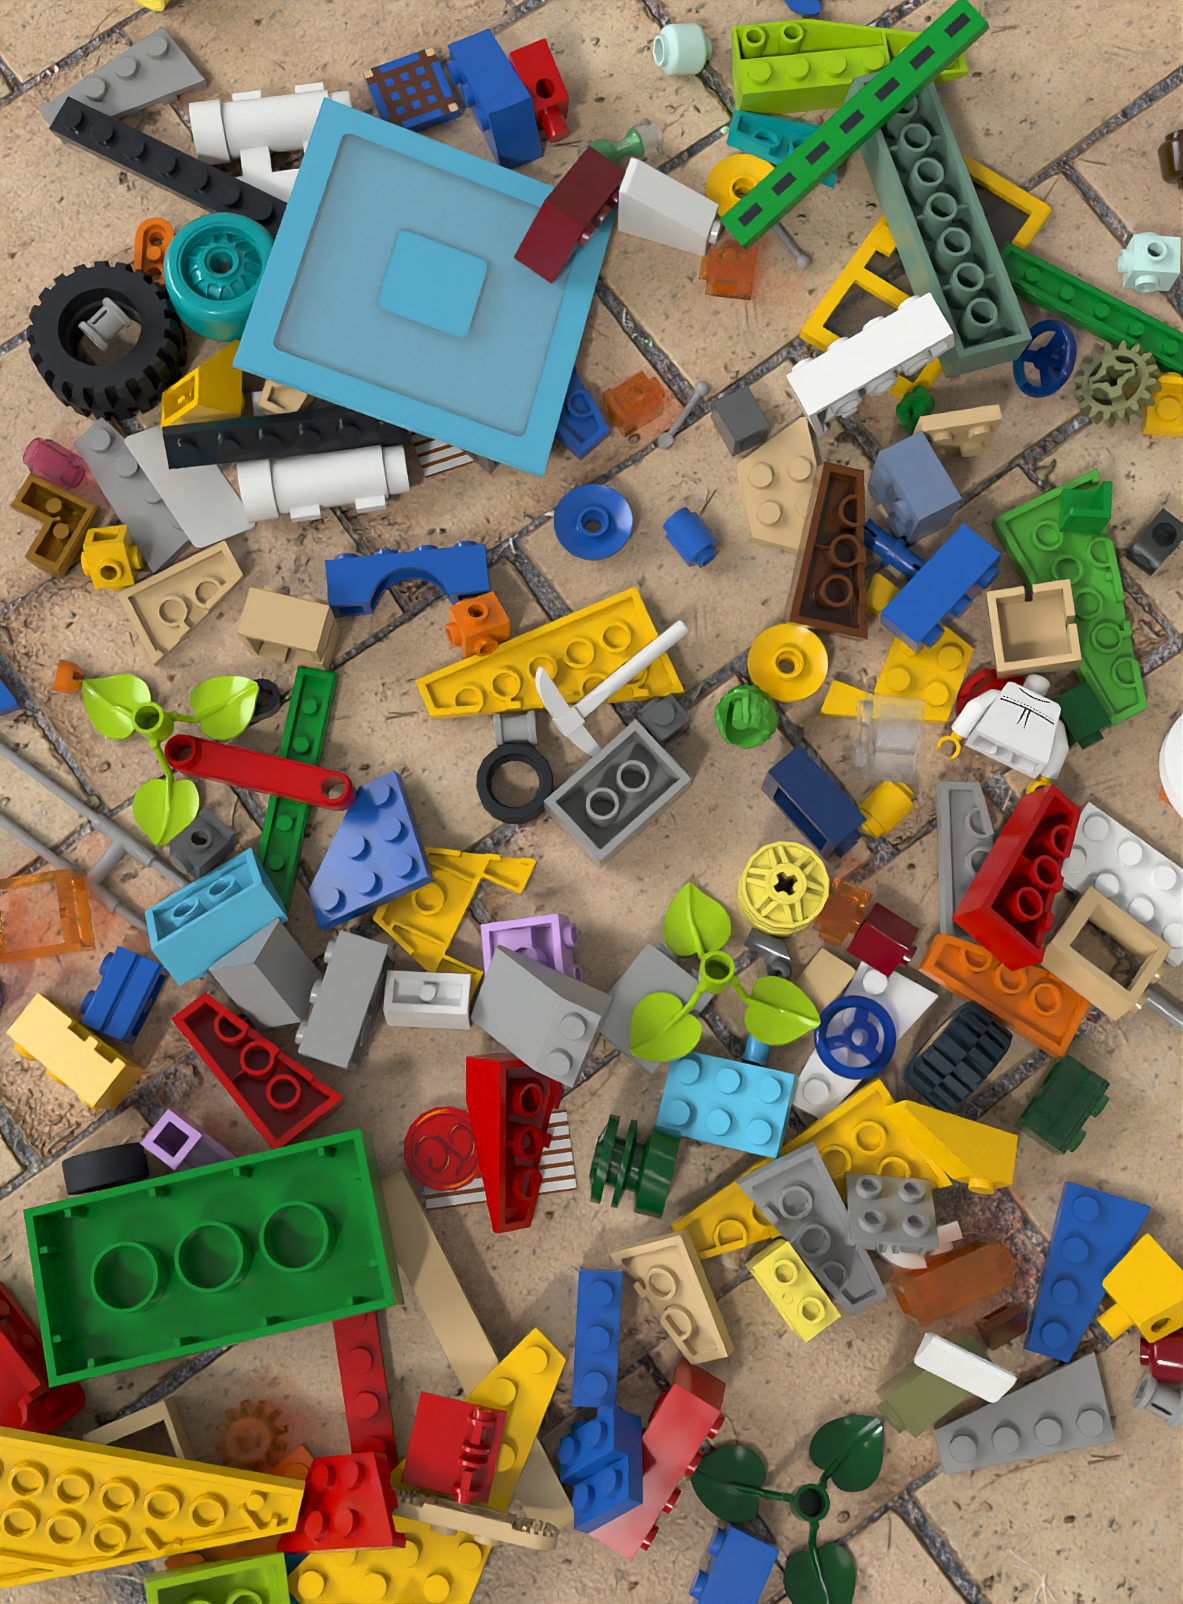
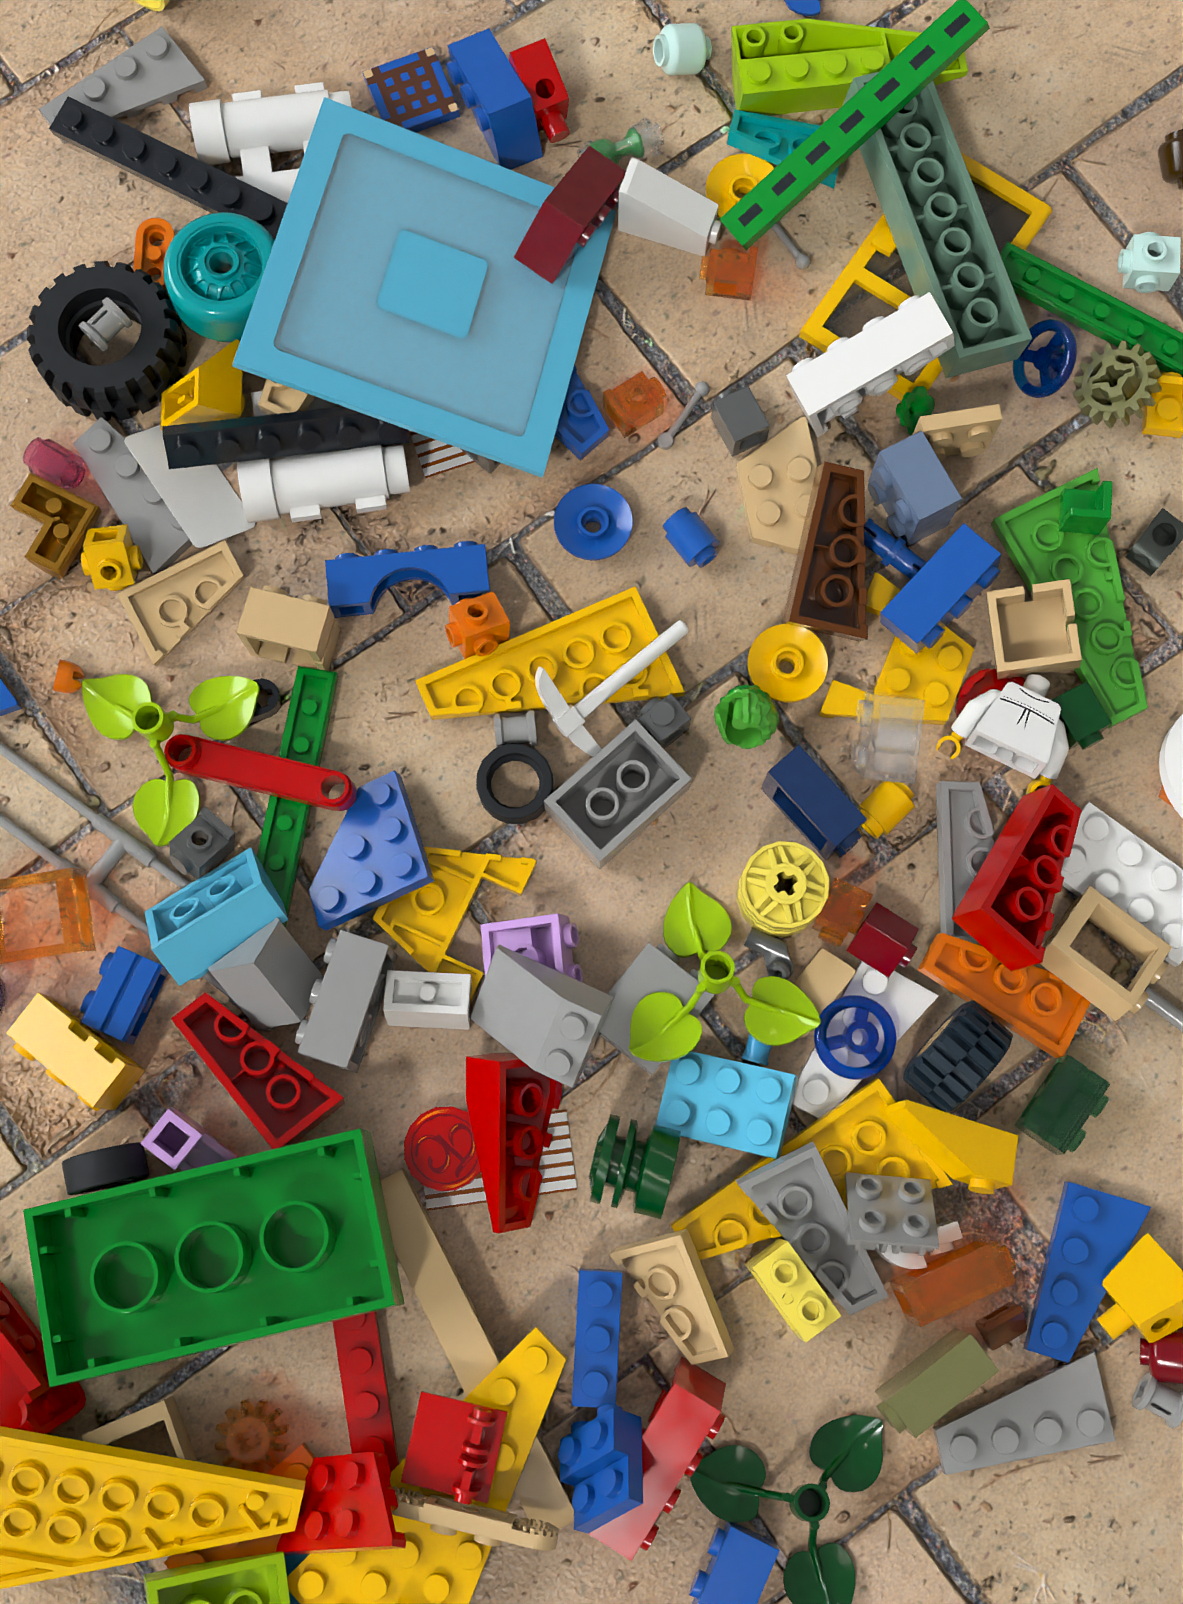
white slope [914,1332,1017,1403] -> none

